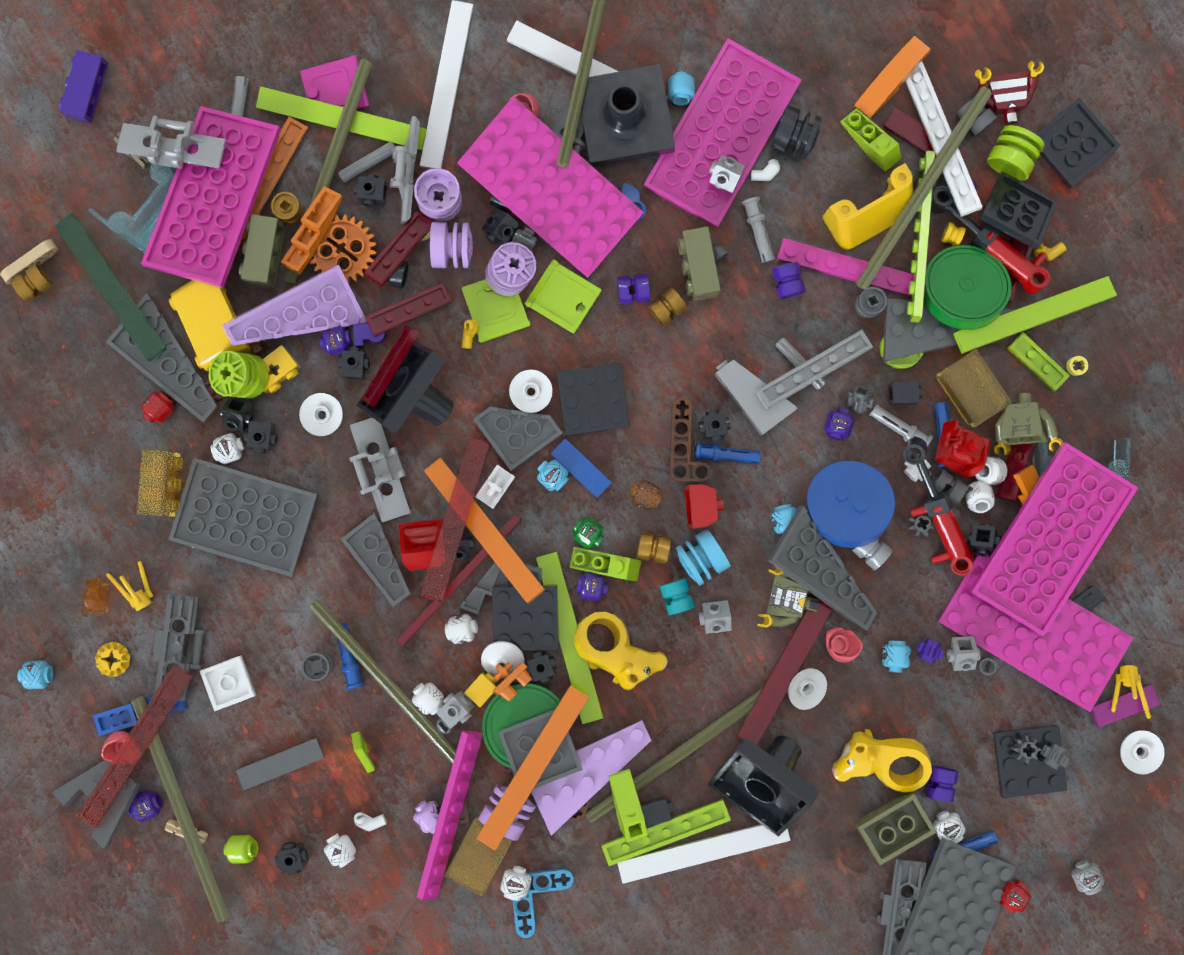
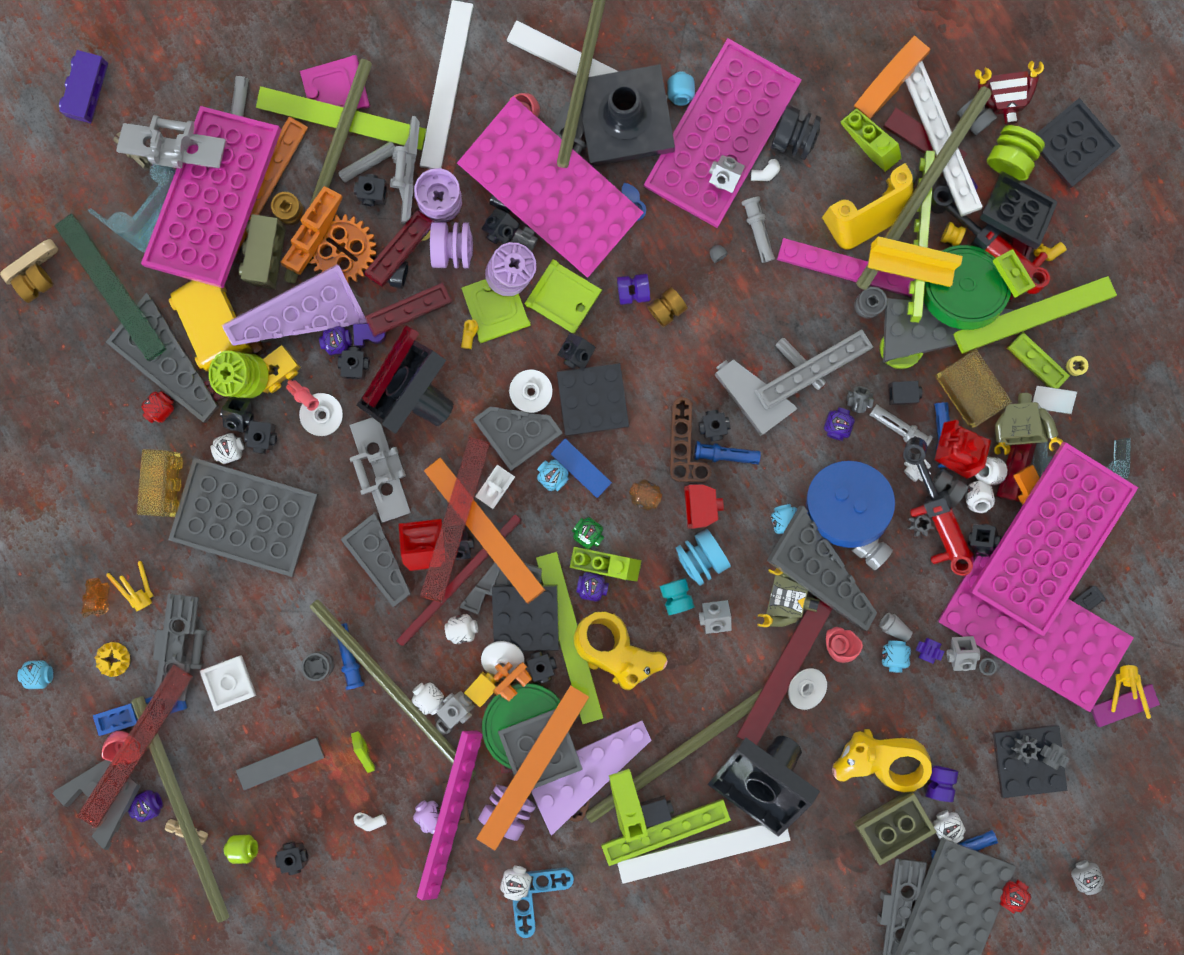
white head [324,833,356,868] -> none
clear yellow brick [444,813,513,897] -> none
pearl gold wheel [636,531,671,564] -> none
olive brick [677,227,720,302] -> none
dark purple wheel [772,262,806,299] -> none
white dish [1120,730,1164,774] -> none
none -> coral axle [286,380,319,411]
none -> black brick [557,333,596,370]
none -> yellow panel [868,236,963,287]
none -> light grey cone [879,613,913,642]
none -> lime plate [993,249,1035,298]
none -> white sticker [1033,386,1077,414]

